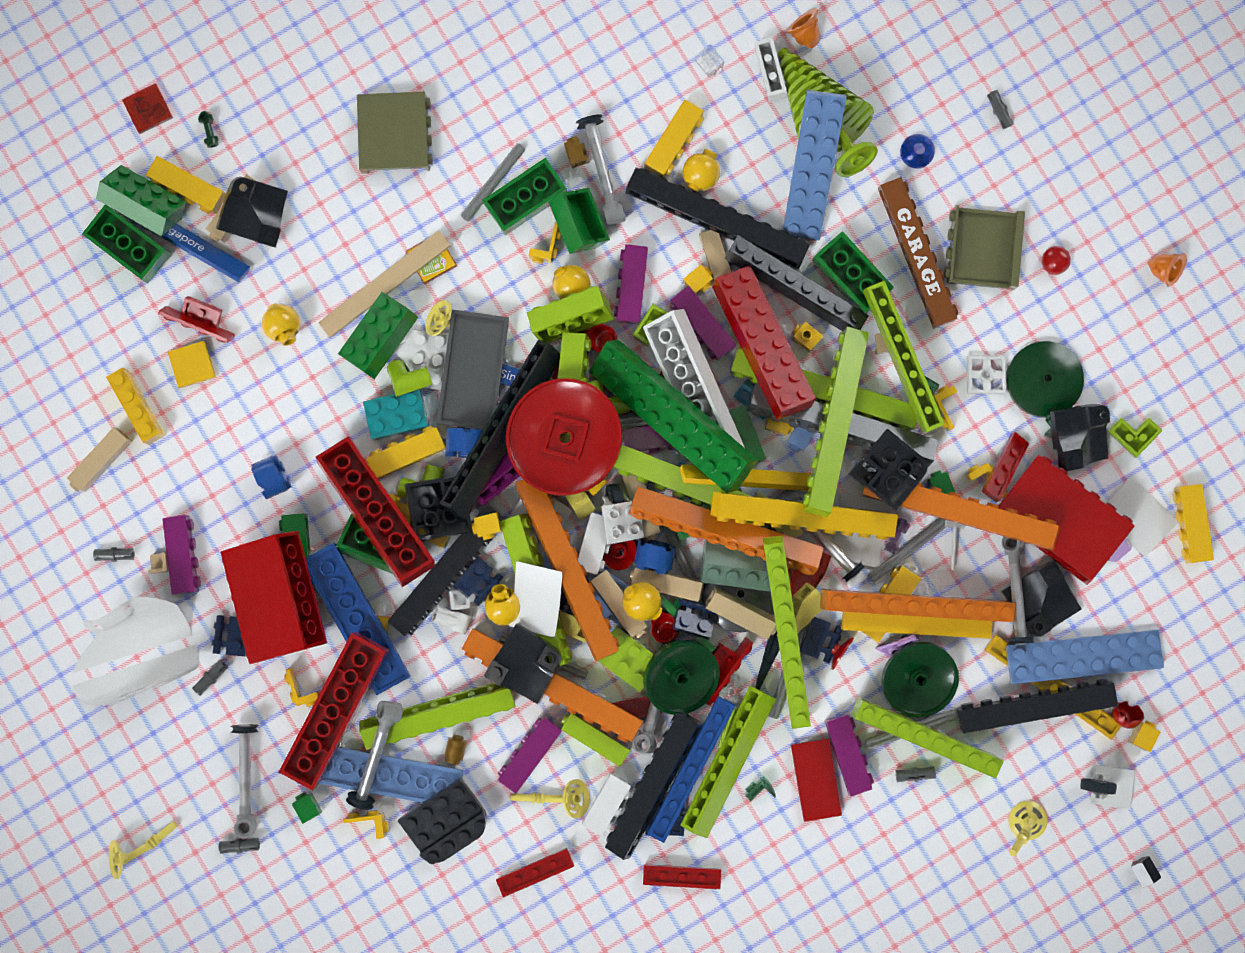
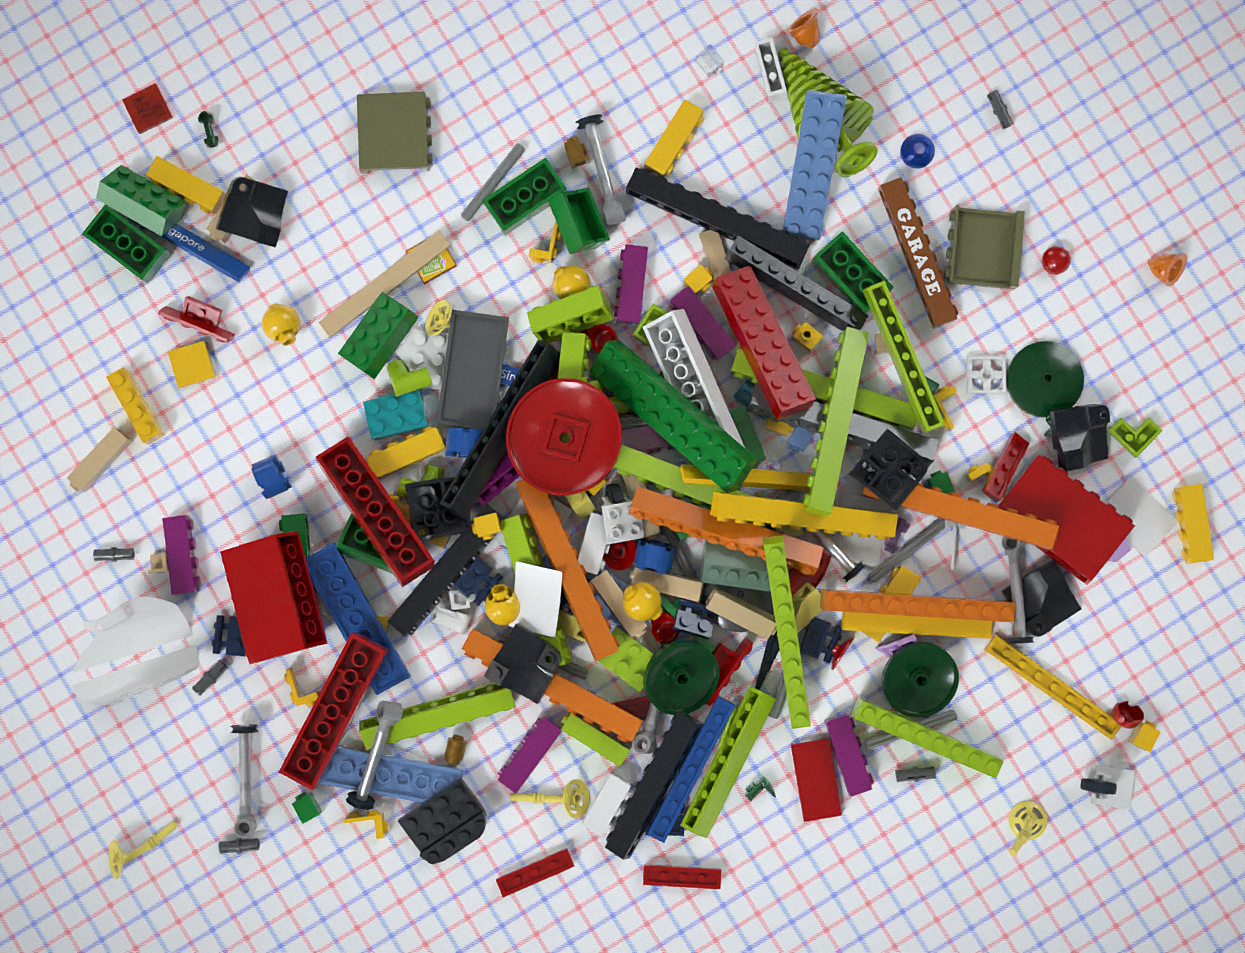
yellow brick [682,149,720,192] -> none
black brick [957,679,1118,734] -> none
medium blue plate [1006,630,1164,684] -> none
piece [1131,856,1162,888] -> none

